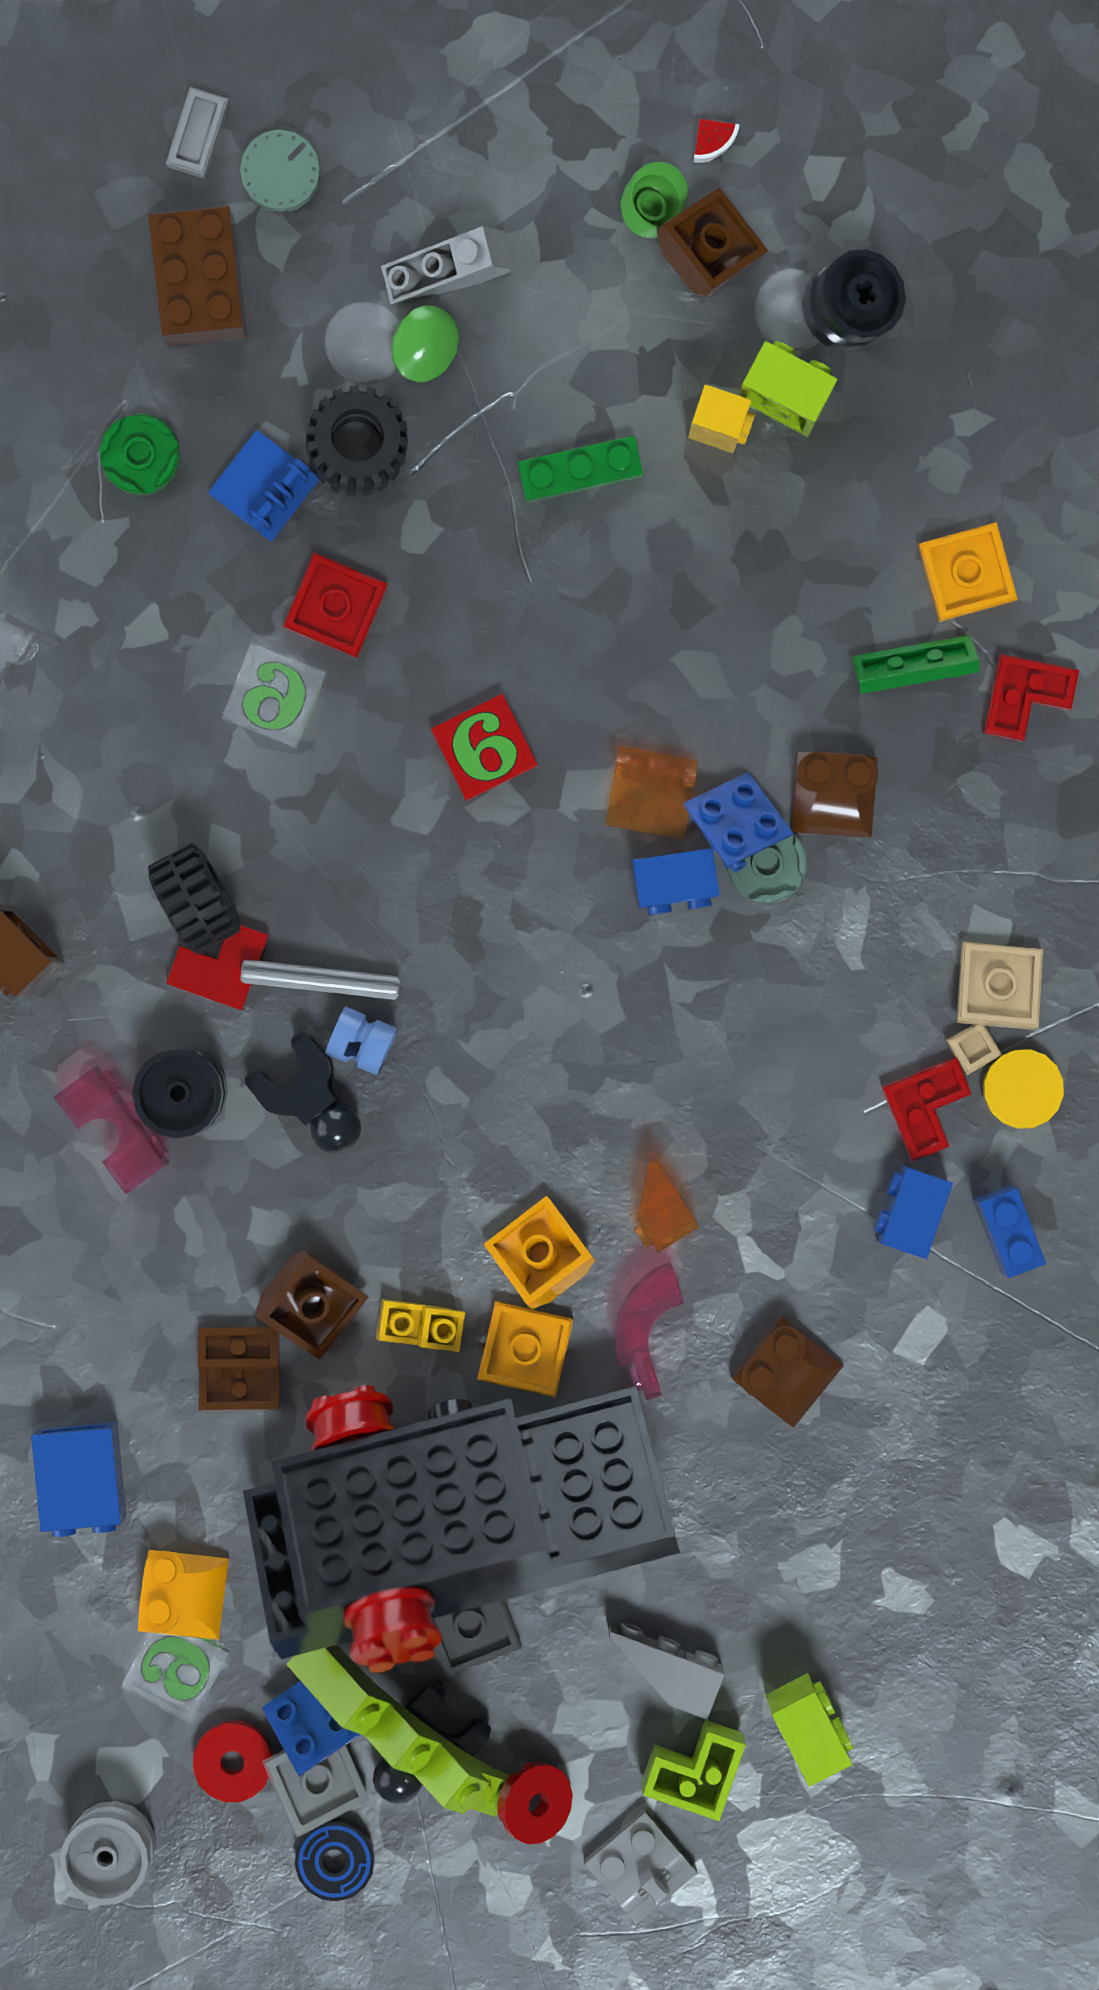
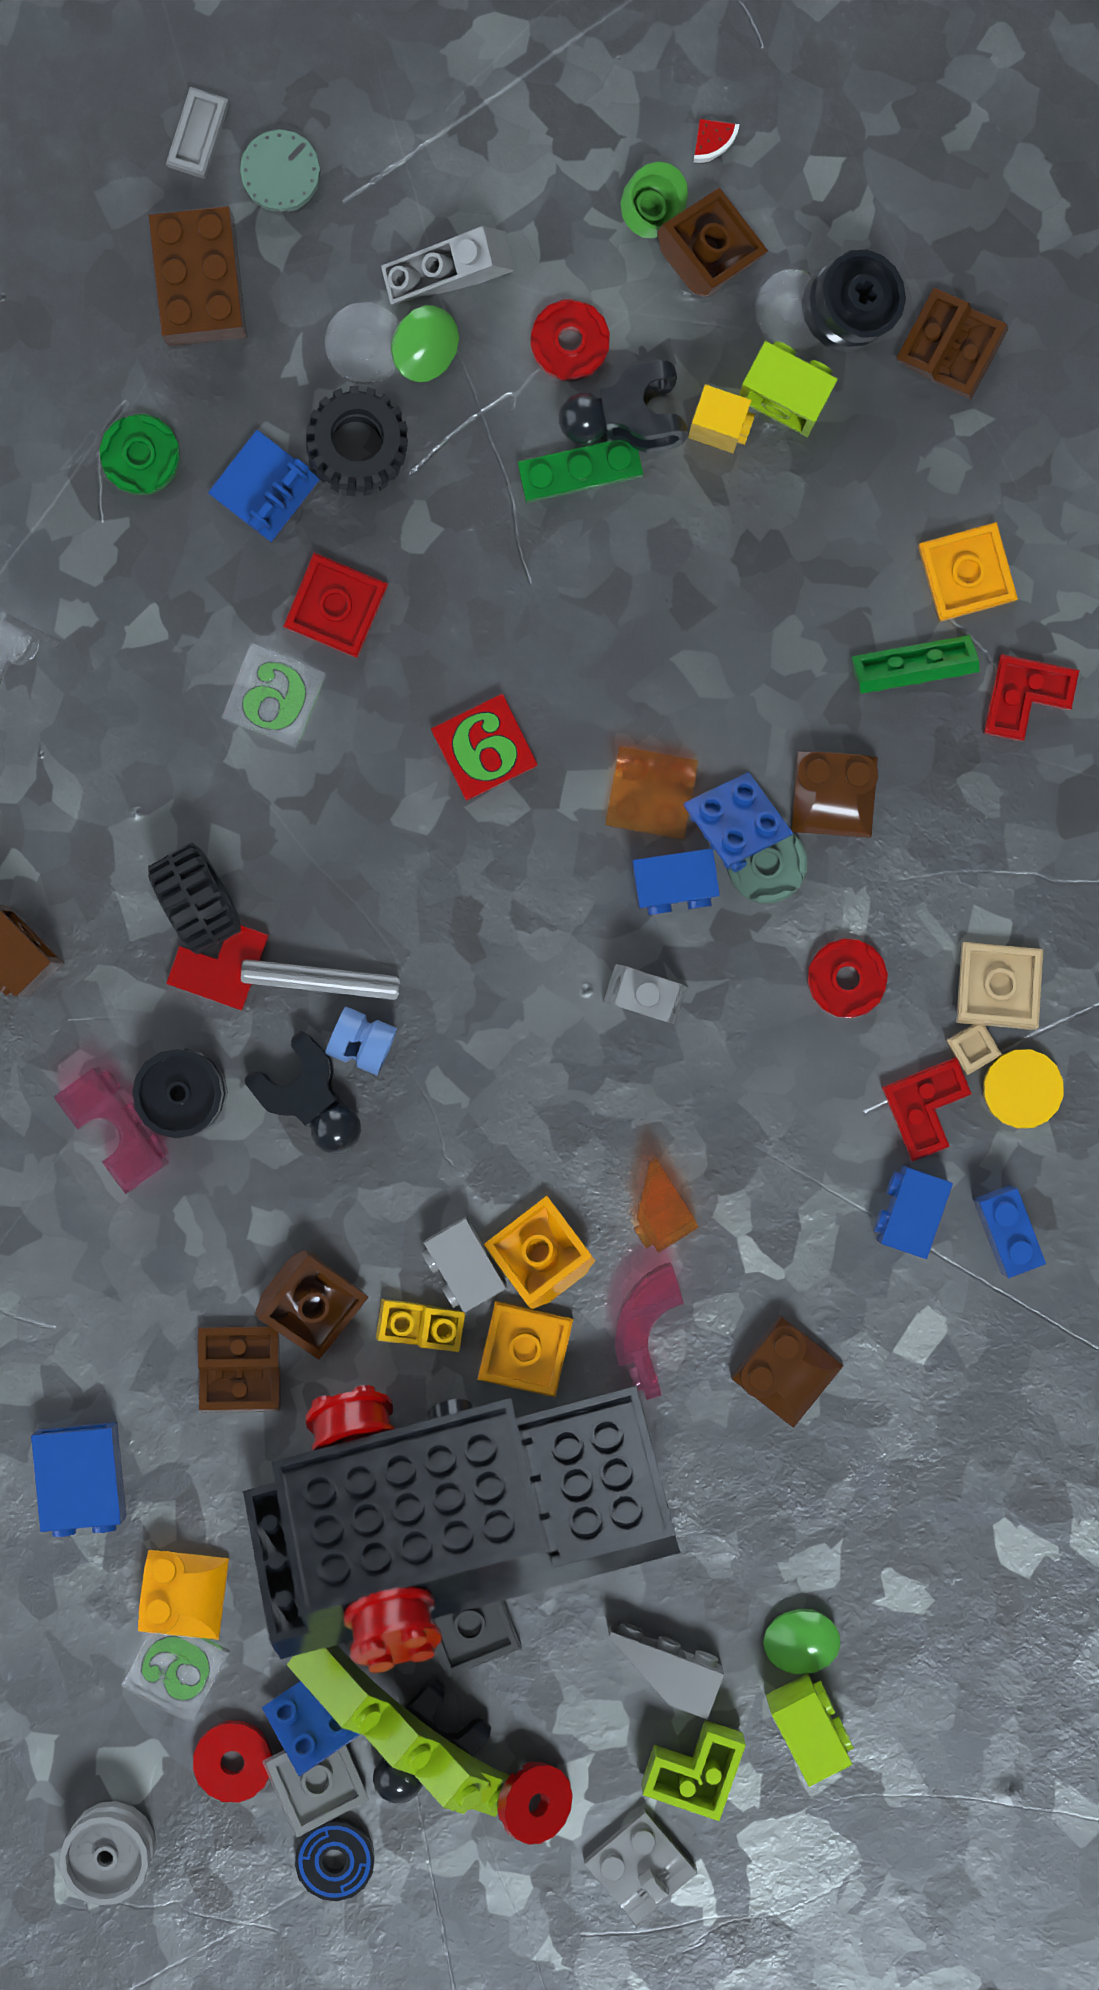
none -> light grey brick [422,1216,507,1313]
none -> red tile [531,299,610,381]
none -> black piece [559,360,688,453]
none -> light grey torso [603,964,688,1025]
none -> bright green hat [763,1609,841,1674]
none -> red tile [807,938,888,1018]
none -> reddish brown slope [896,288,1009,400]

